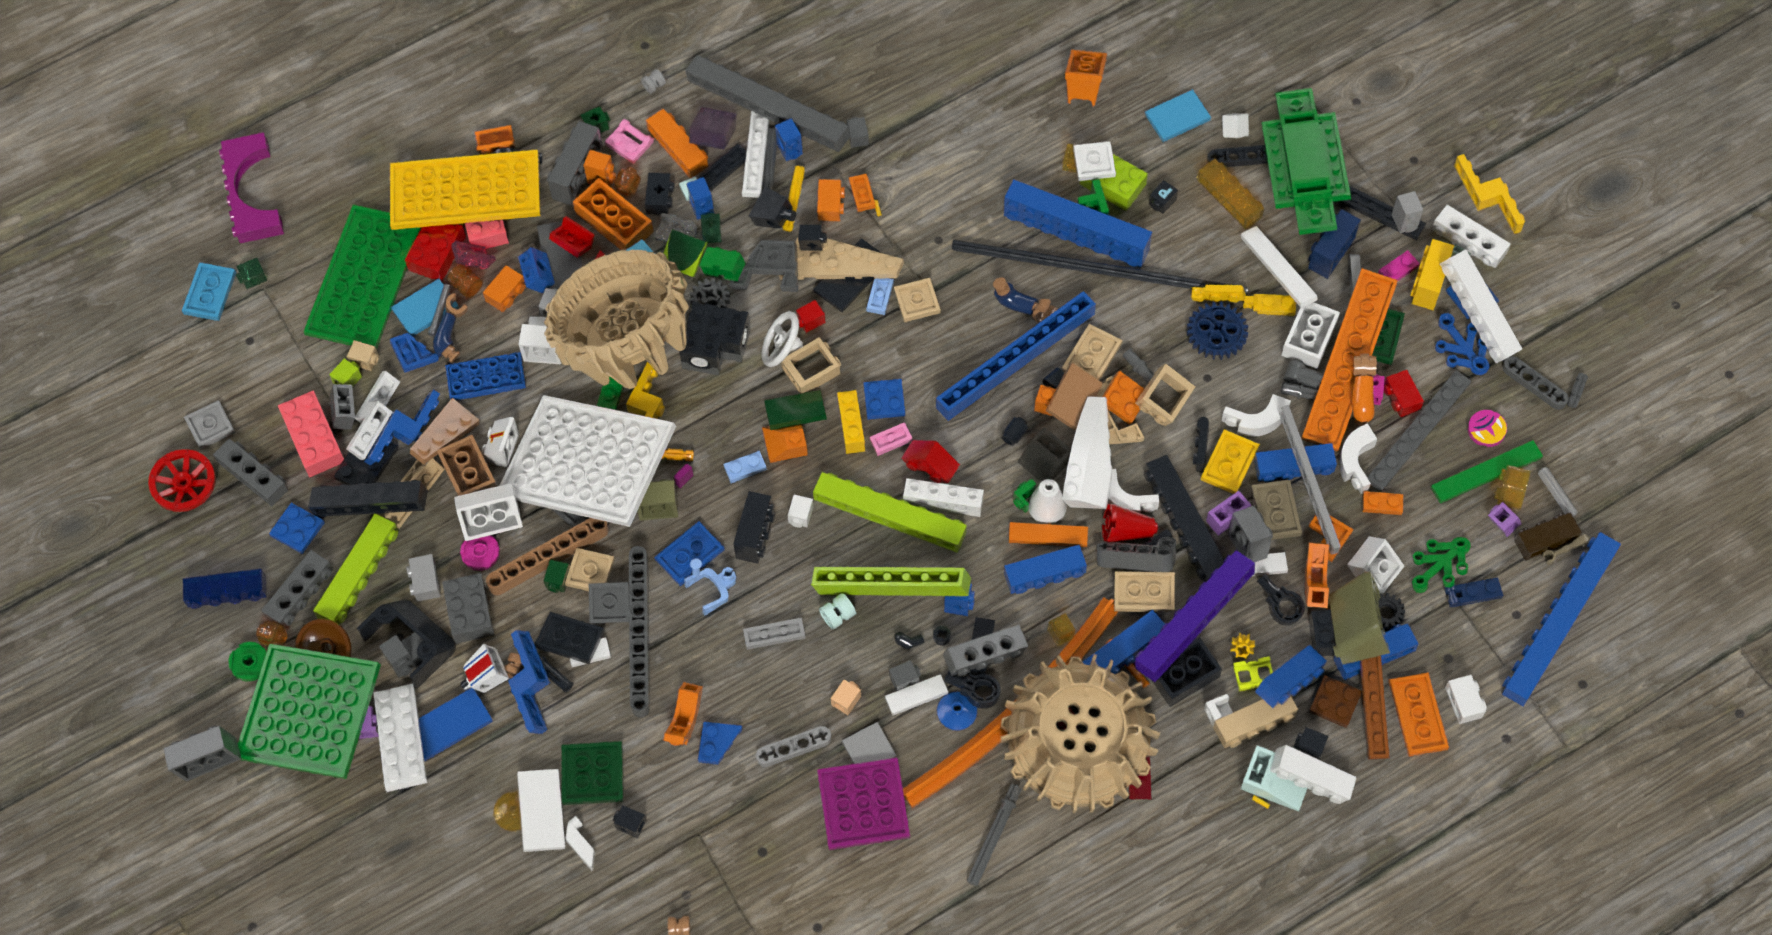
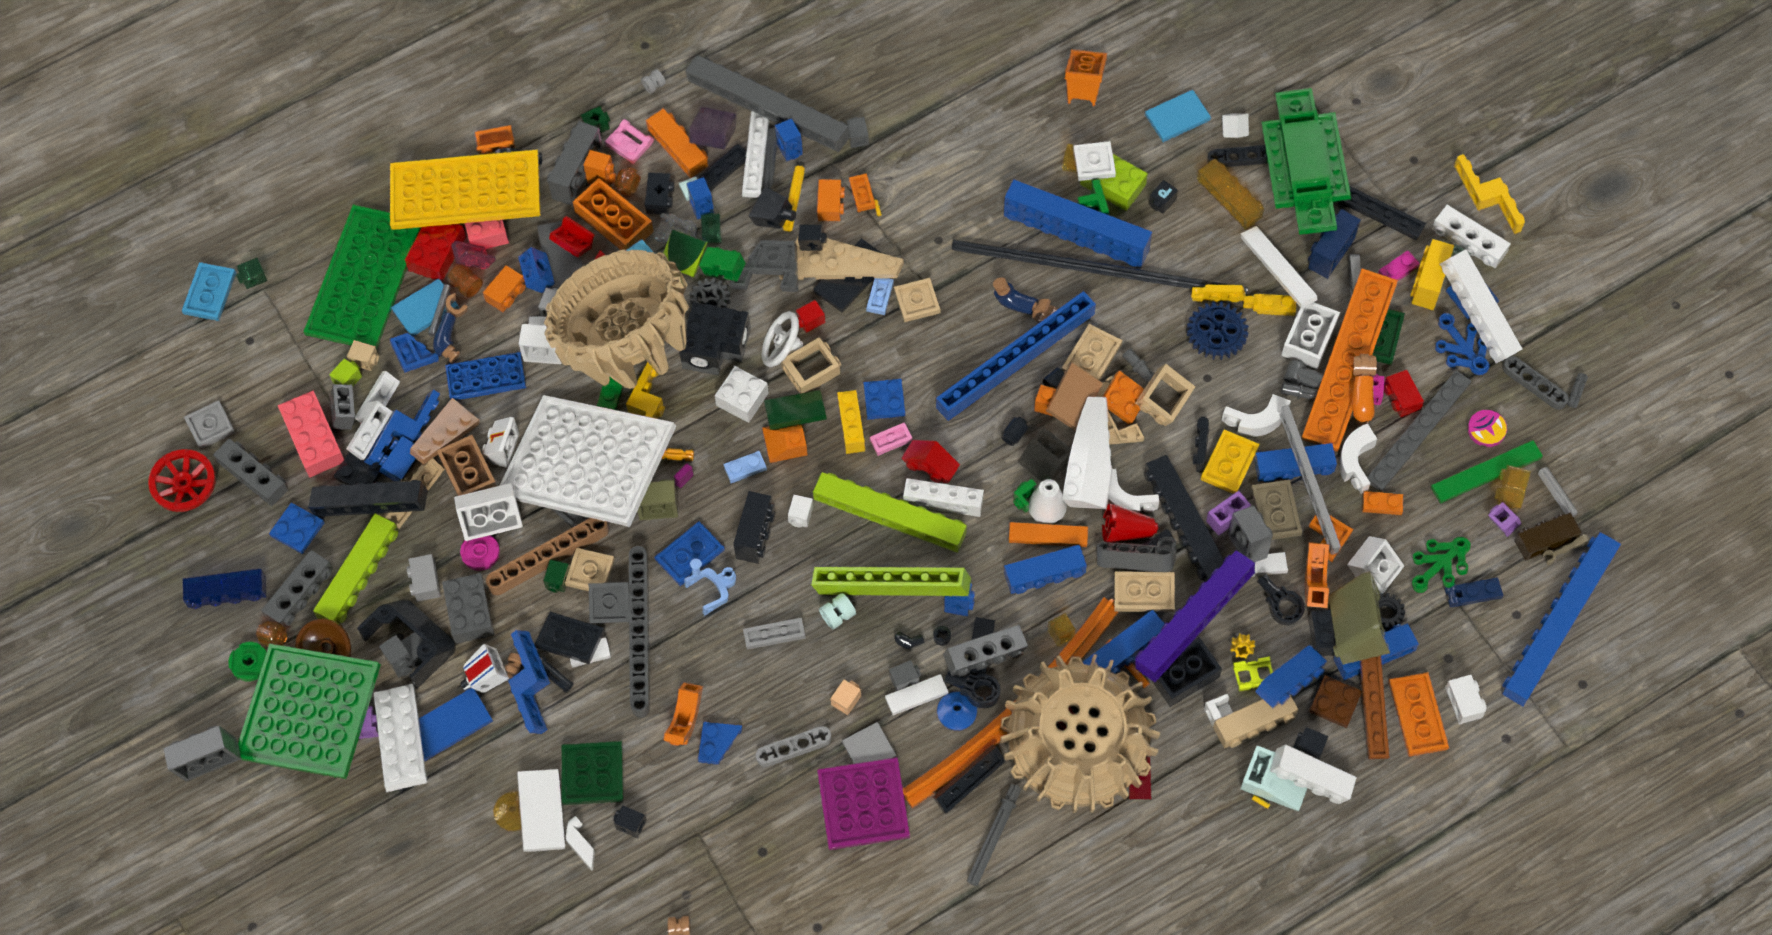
magenta arch [219,132,284,244] -> none
light grey brick [1392,191,1423,233] -> none
none -> blue brick [379,436,416,482]
none -> white brick [715,366,769,423]
none -> black plate [933,744,1006,814]

